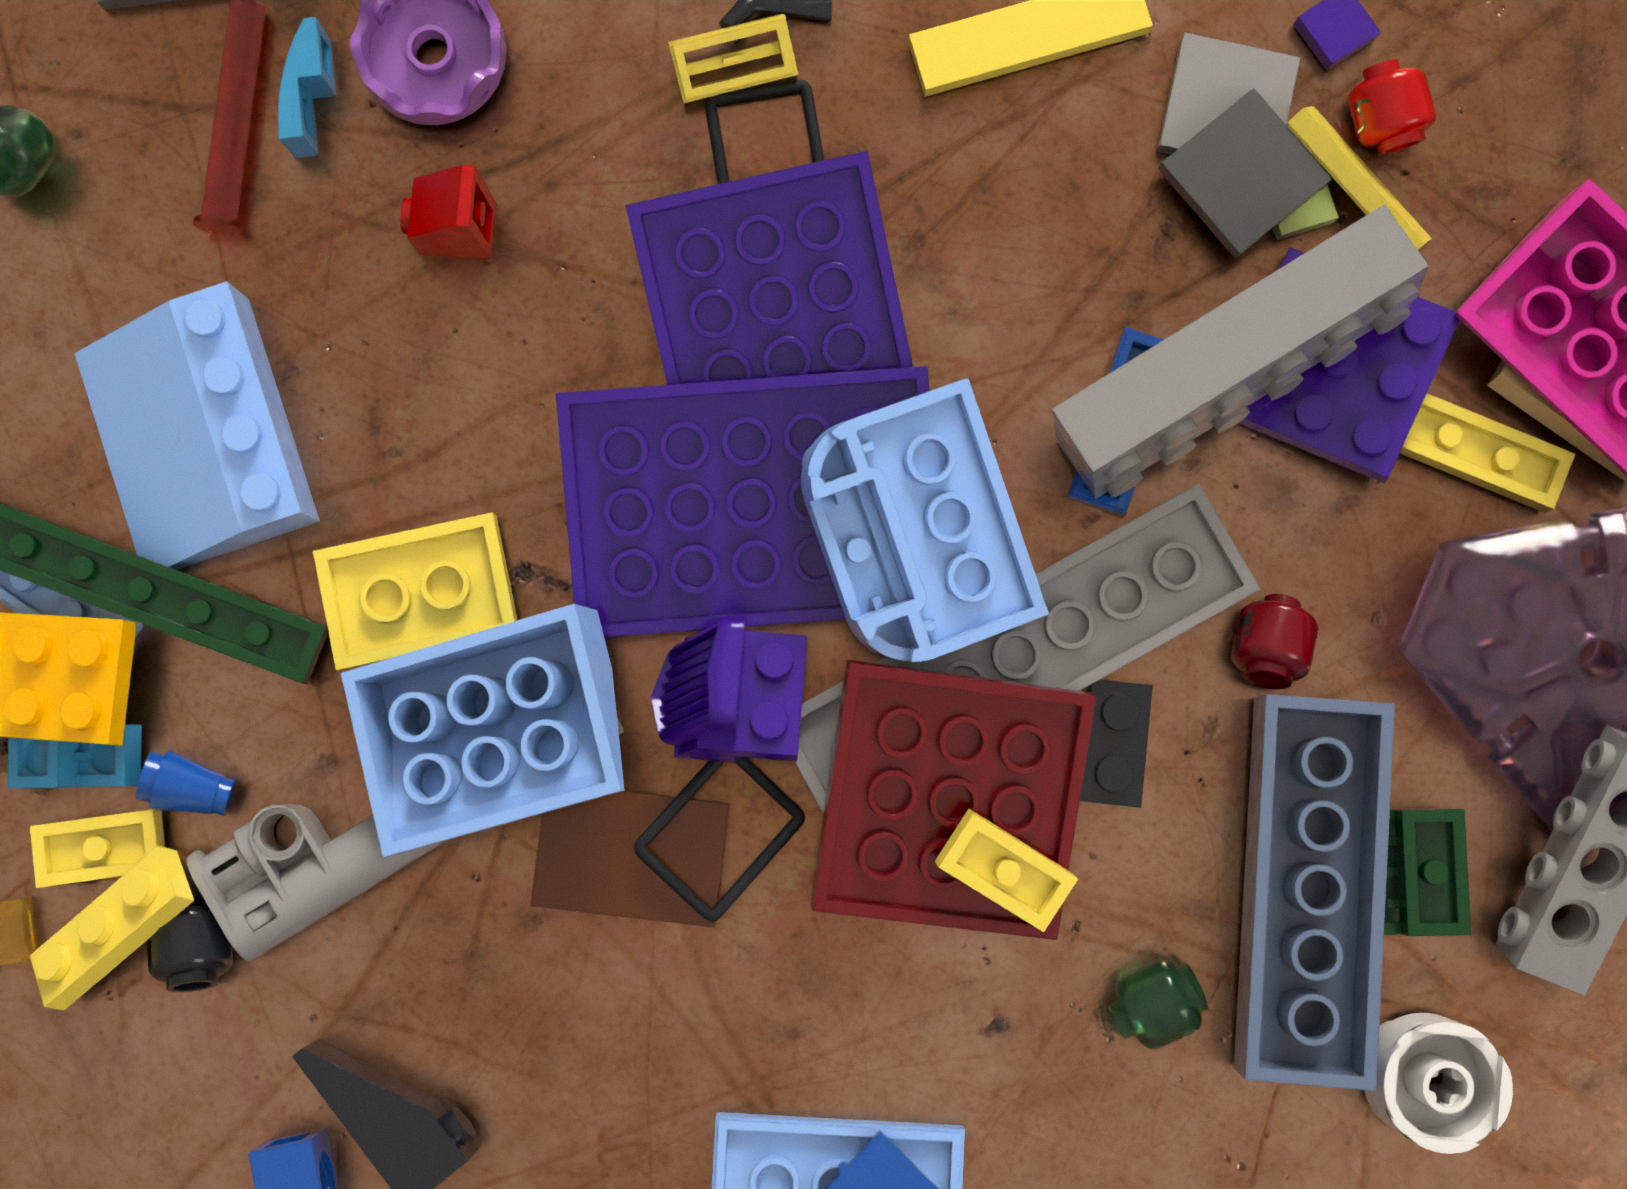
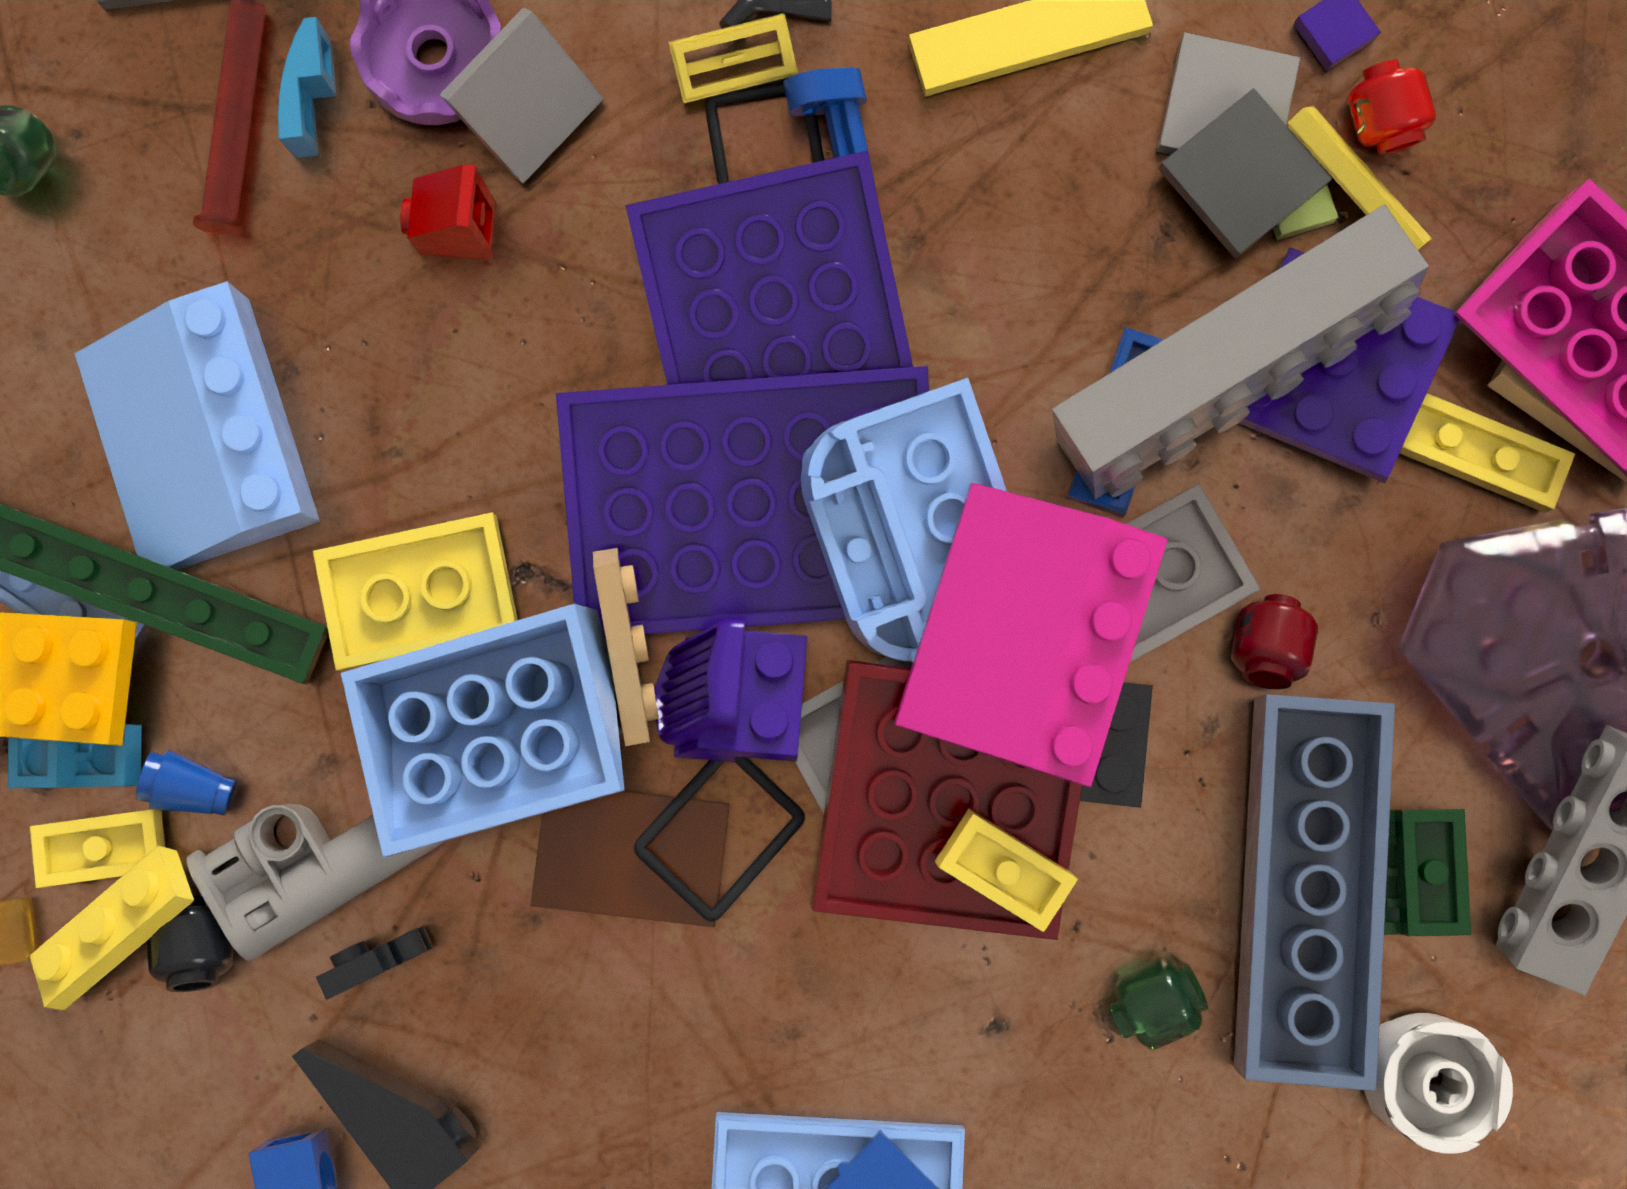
none -> black plate [316,925,434,1000]
none -> light grey tile [439,7,604,183]
none -> tan plate [593,548,659,746]
none -> blue piece [783,67,876,188]
none -> dark pink slope [894,483,1168,787]

